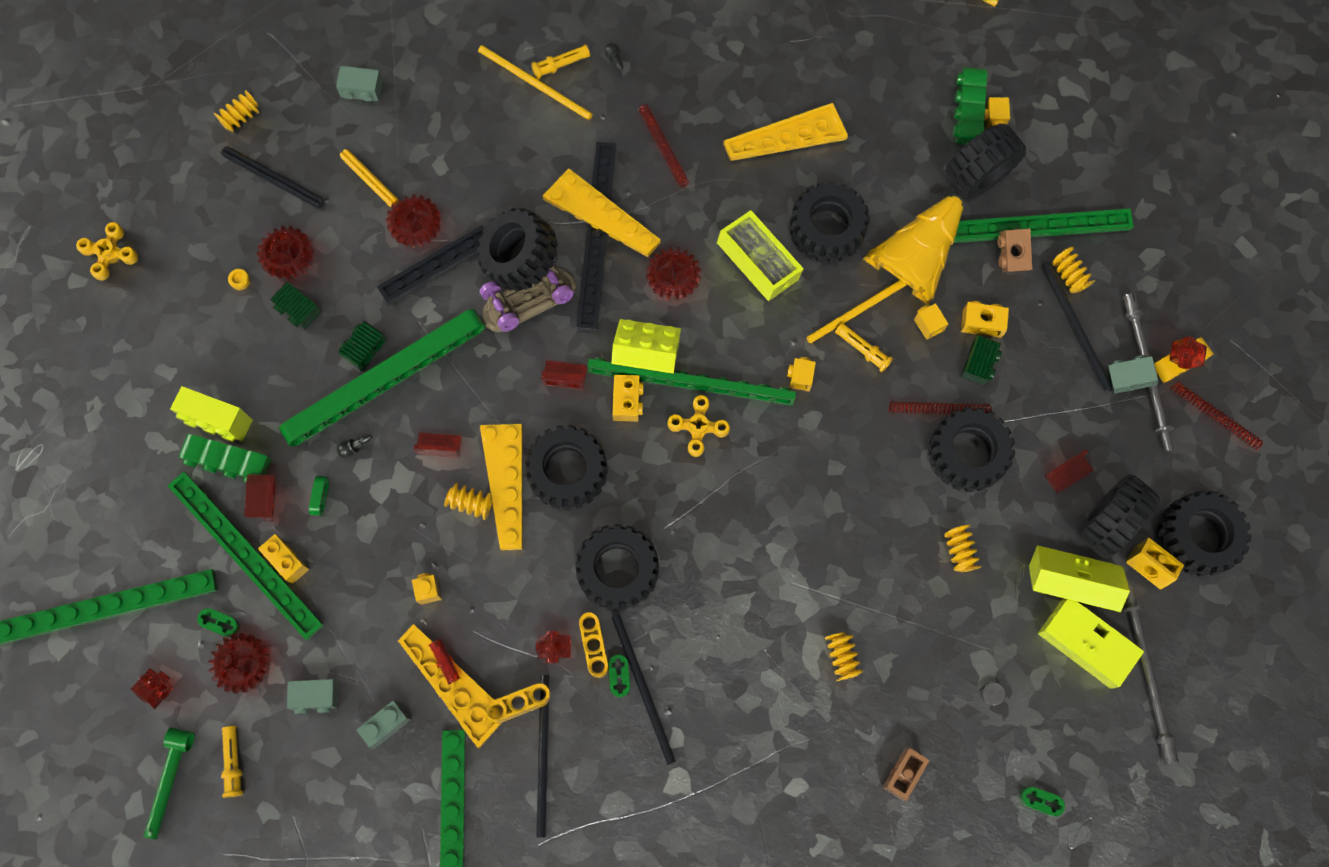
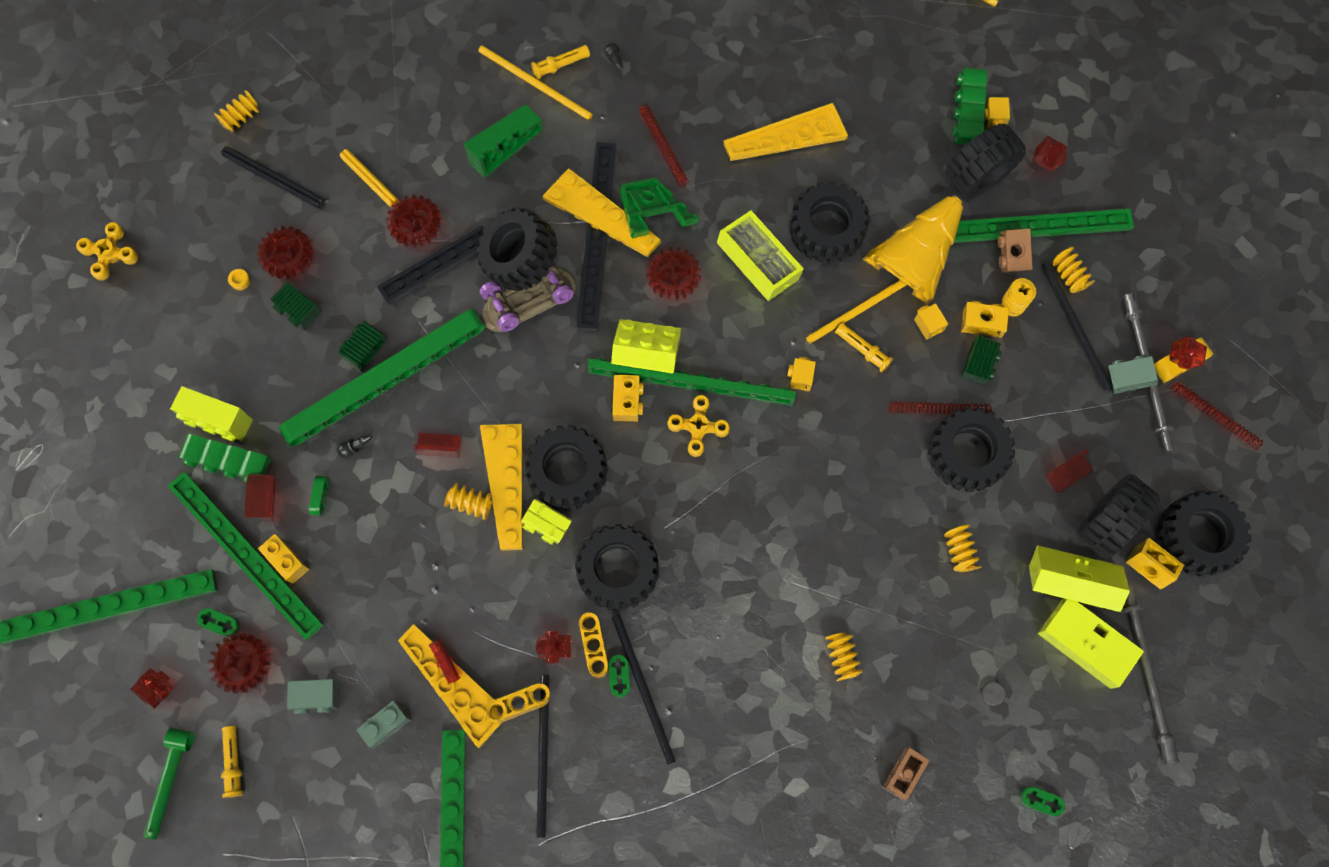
sand green brick [336,66,383,102] -> none
yellow brick [412,573,442,605] -> none
clear red panel [541,361,587,390] -> none
none -> green wedge [464,104,543,178]
none -> neon yellow brick [521,499,572,545]
none -> green wing [620,178,699,239]
none -> yellow piece [1001,278,1036,317]
none -> clear red brick [1032,136,1068,172]

